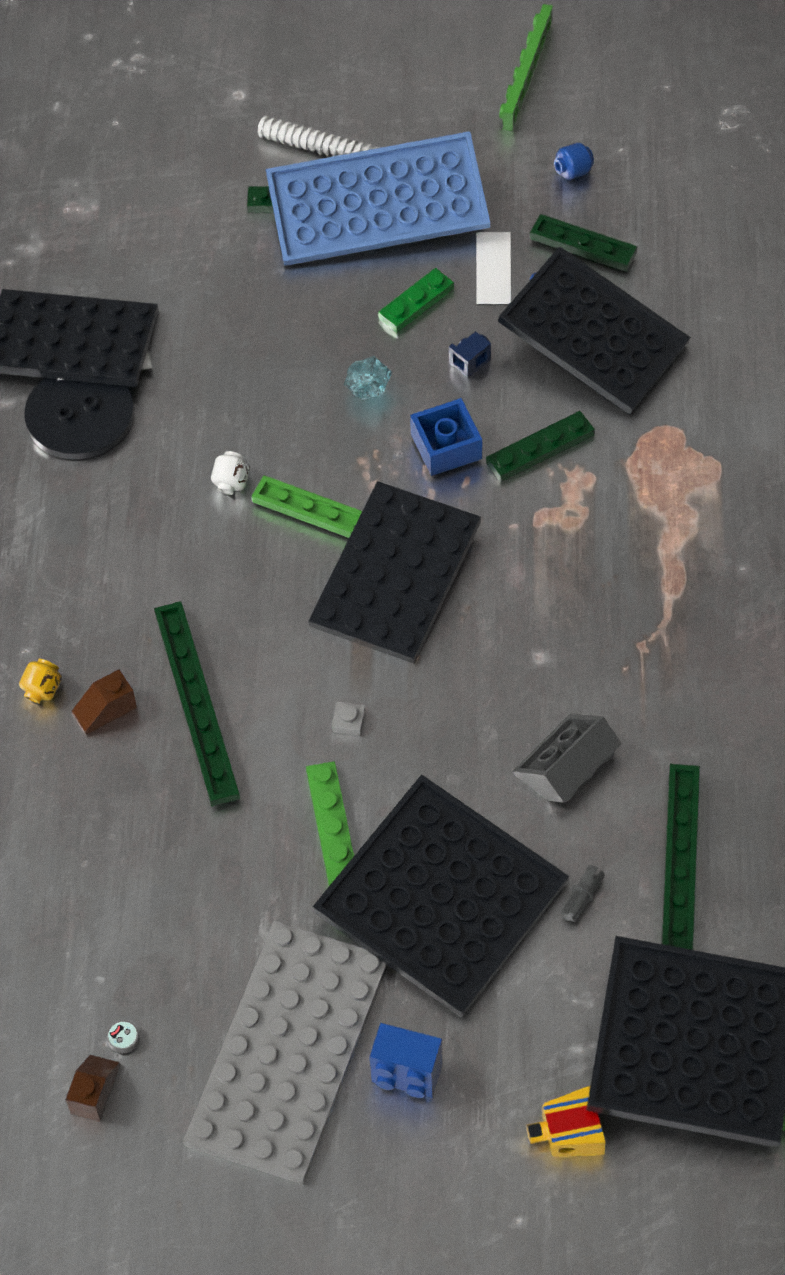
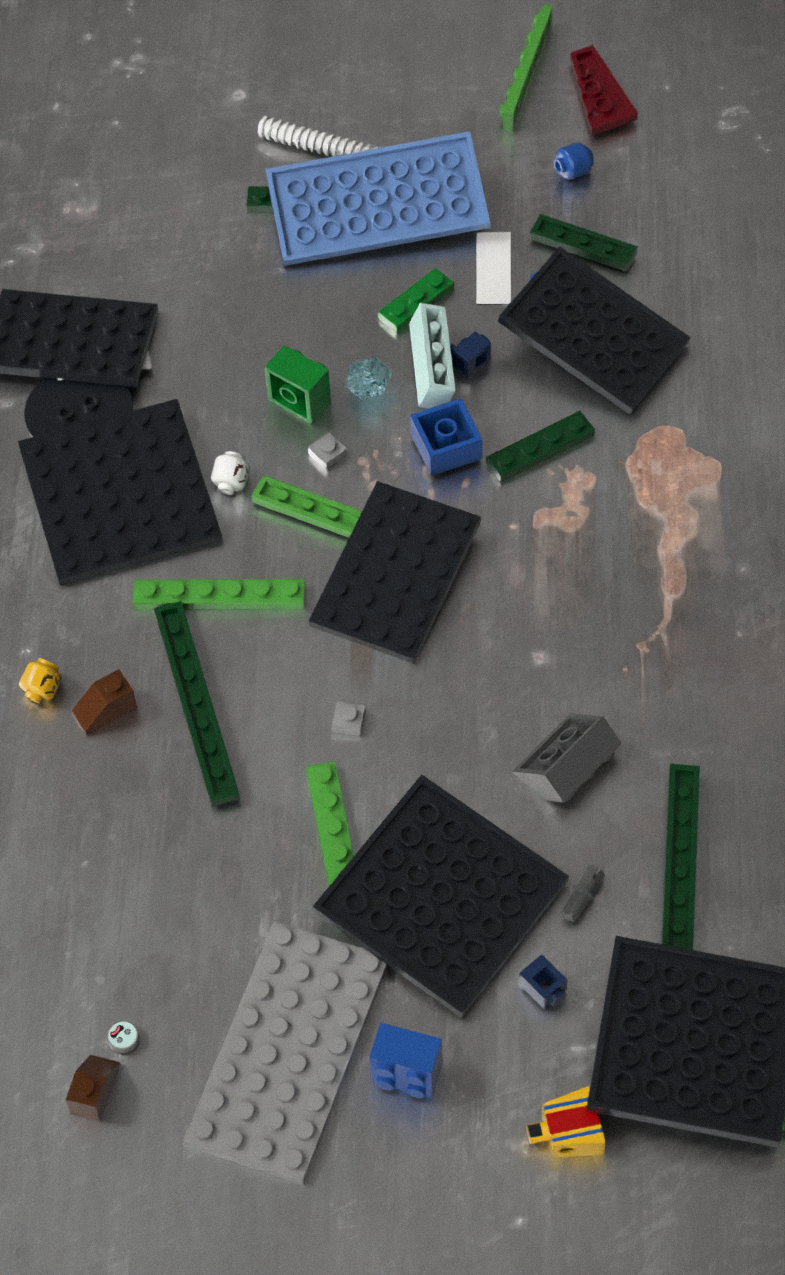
none -> black plate [18,399,223,585]
none -> bright green plate [133,579,305,610]
none -> green brick [265,345,331,424]
none -> light grey plate [308,432,347,470]
none -> light aqua brick [409,303,455,409]
none -> dark blue brick [519,954,568,1009]
none -> dark red wing [570,45,638,136]

